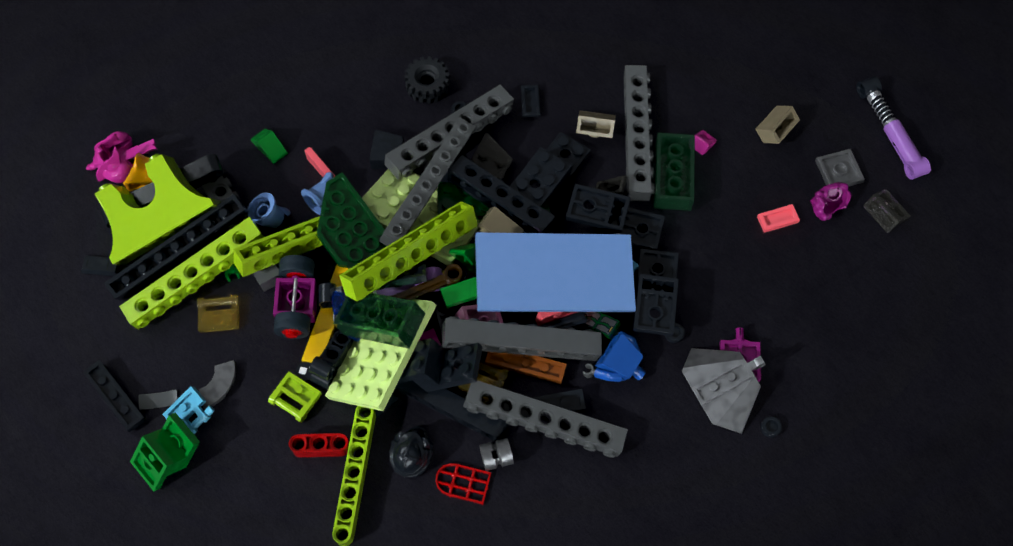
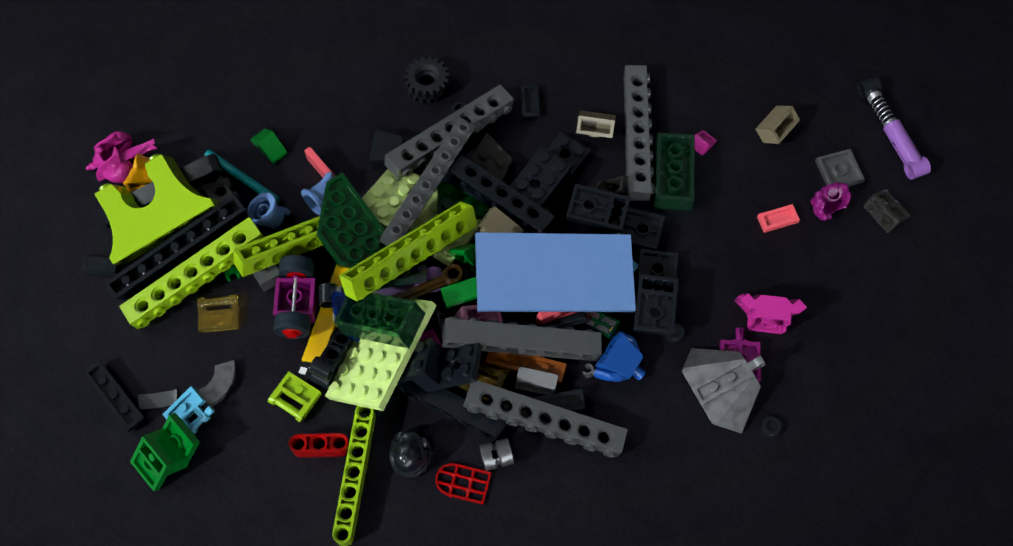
none -> teal piece [204,149,280,204]
none -> light grey slope [515,367,558,395]
none -> dark pink slope [734,293,807,334]

